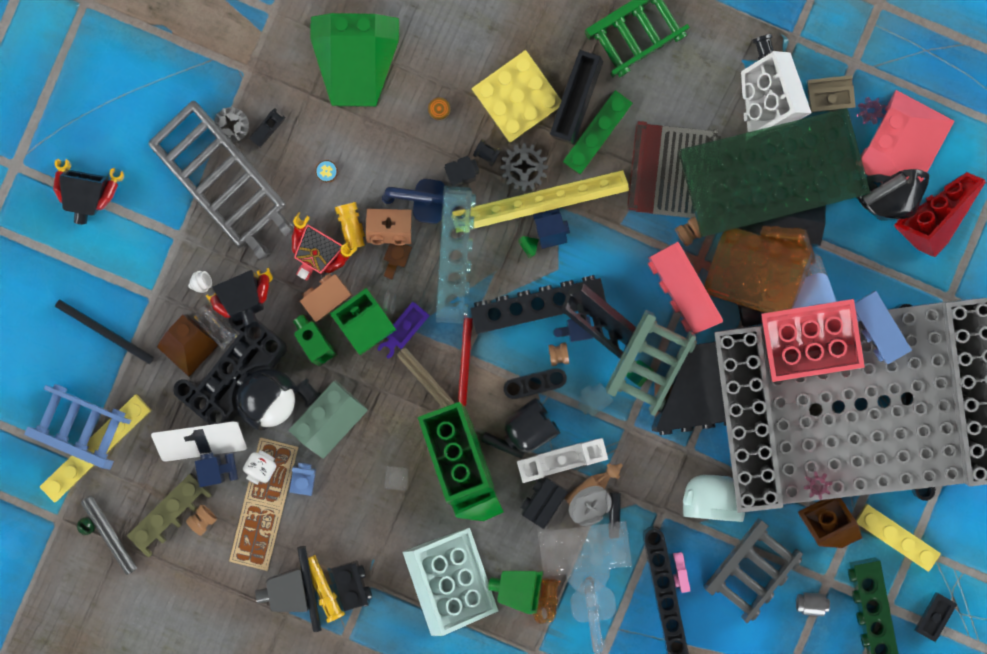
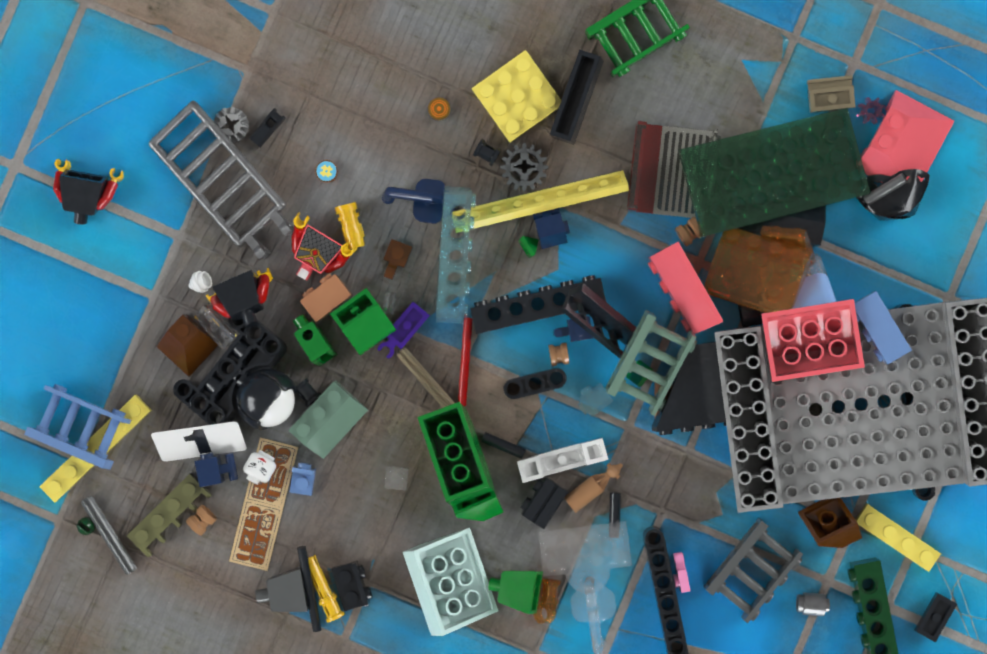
black piece [55,299,154,365] -> none
green wedge [310,13,399,107] -> none
nougat brick [366,209,412,246] -> none
black brick [444,156,479,189] -> none
black cylinder [504,398,561,453] -> none
green plate [563,90,633,175] -> none
light grey tile [569,486,612,526] -> none
light aqua piece [683,475,745,522] -> none
white wedge [741,51,811,141] -> none
black bush [752,34,774,61] -> none
clear pink gear [803,471,832,500] -> none
red wedge [894,172,986,257] -> none

